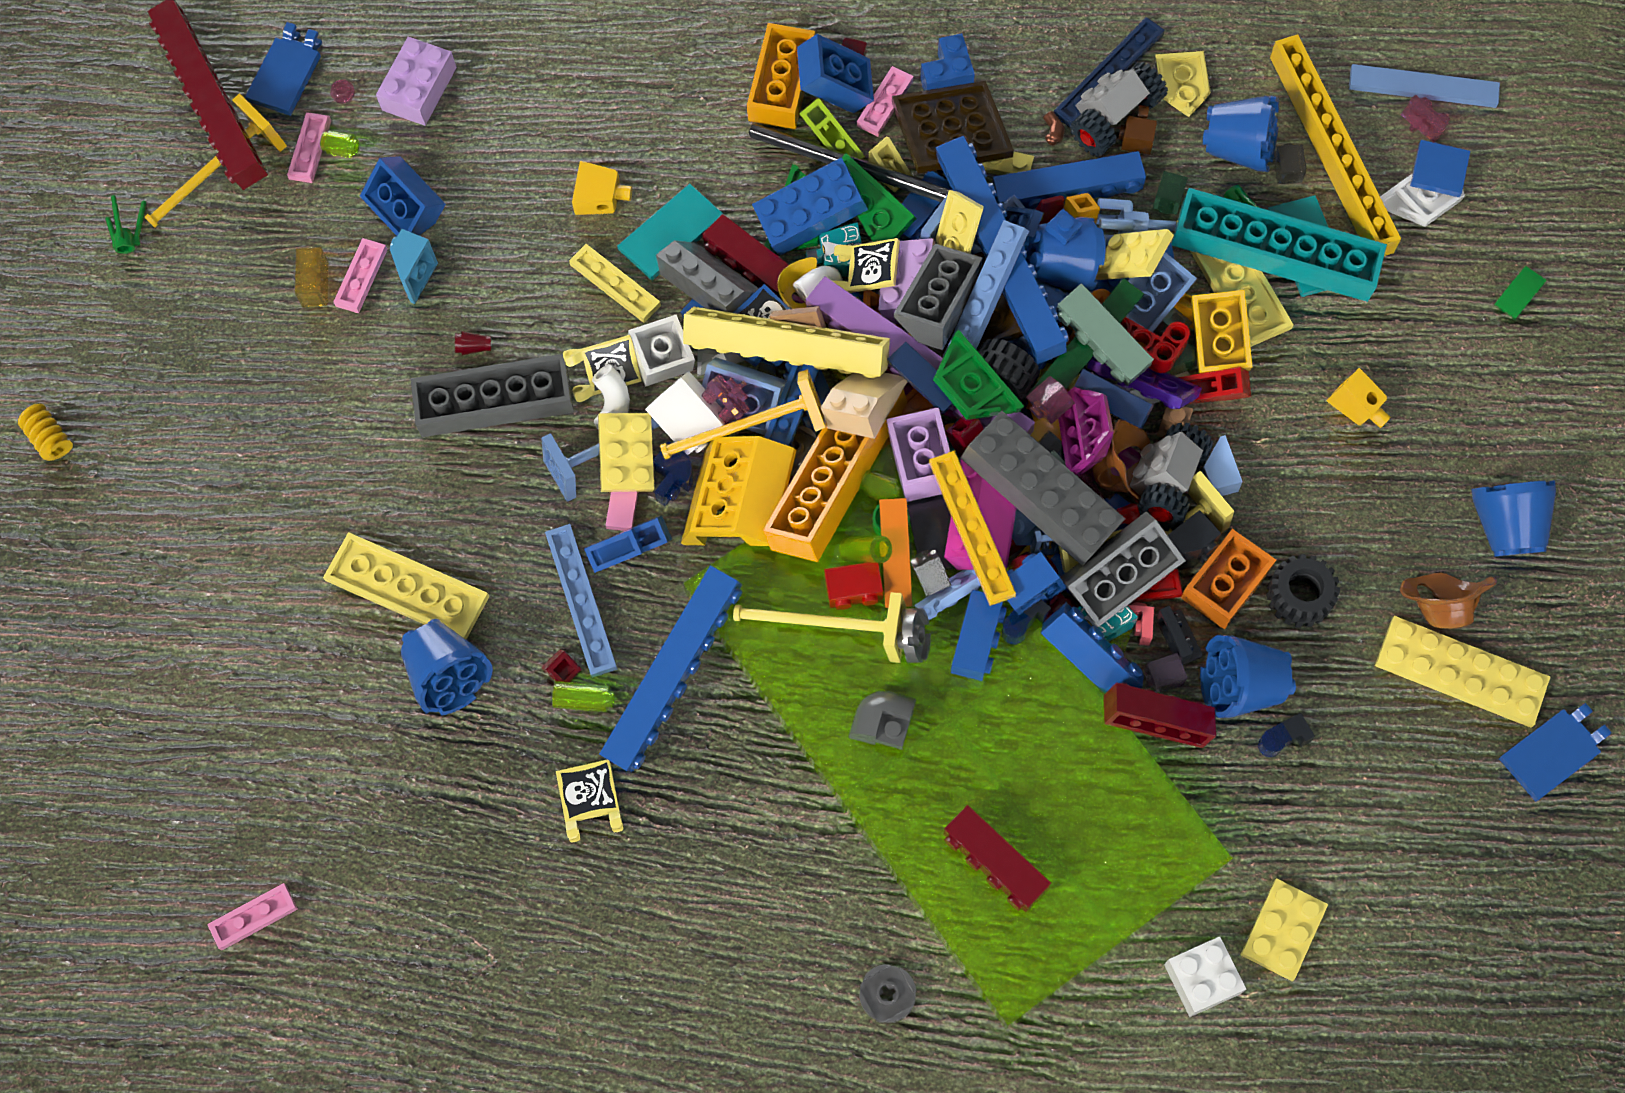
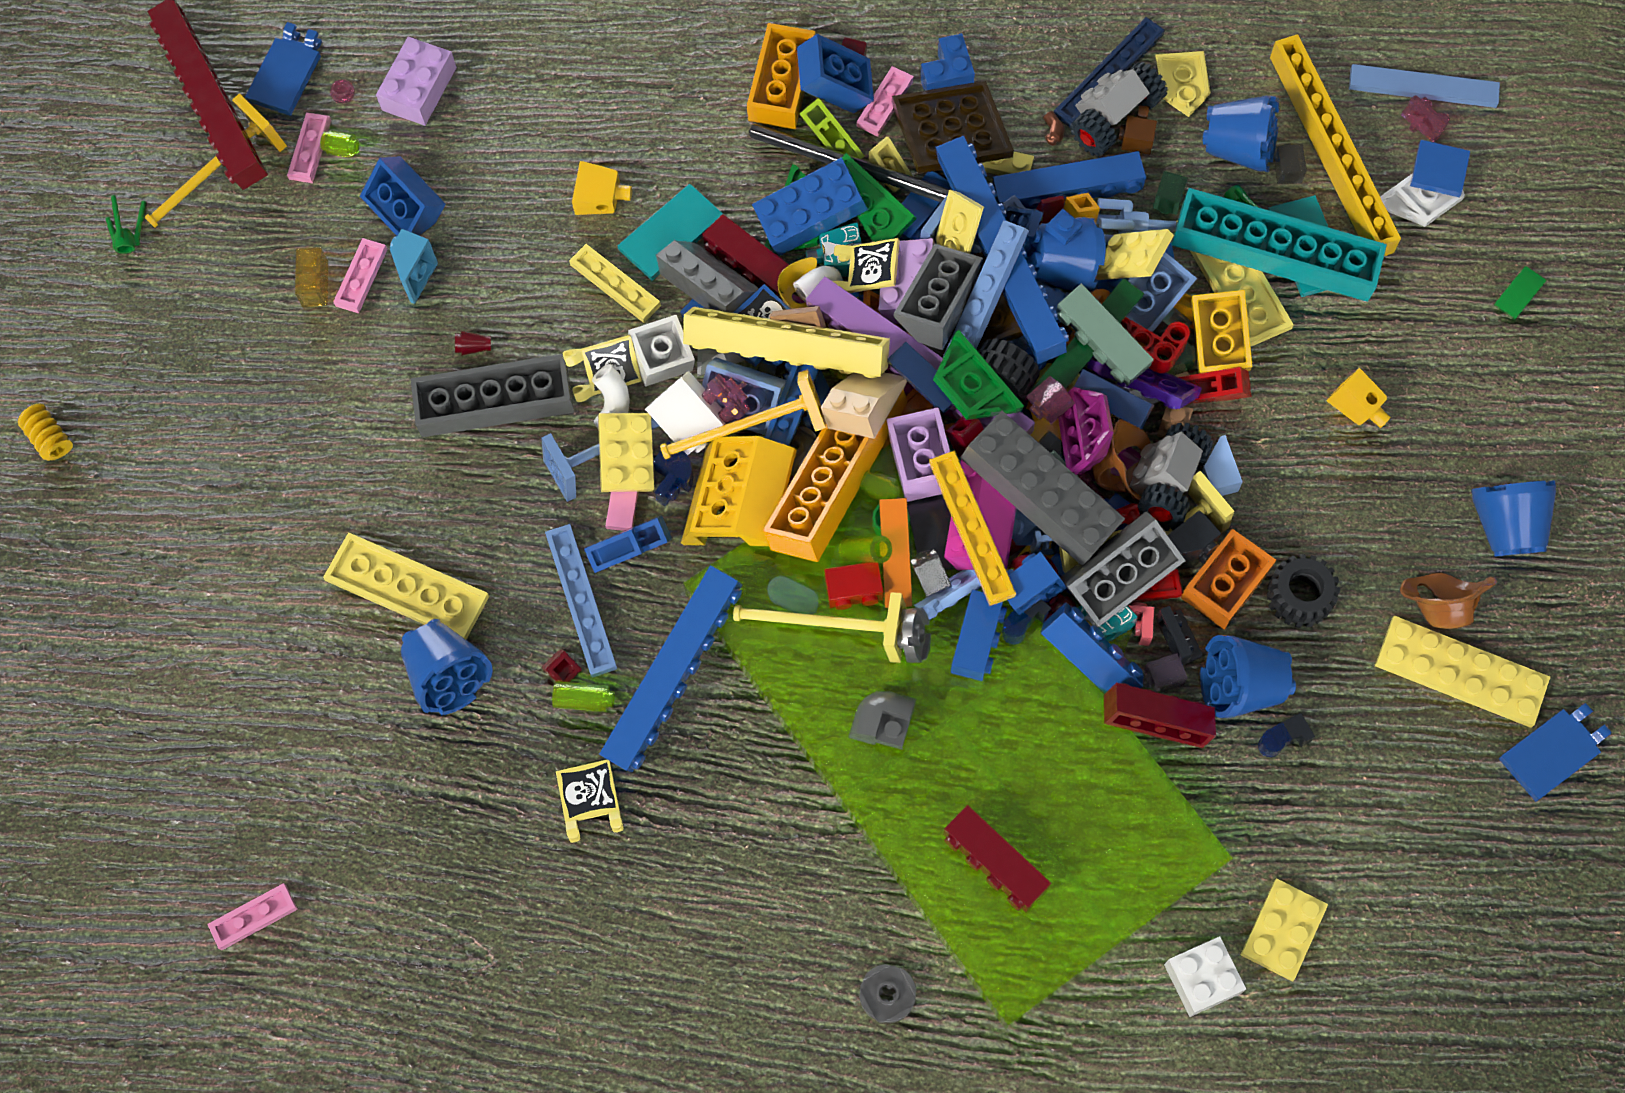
none -> clear light blue tile [767,576,819,615]

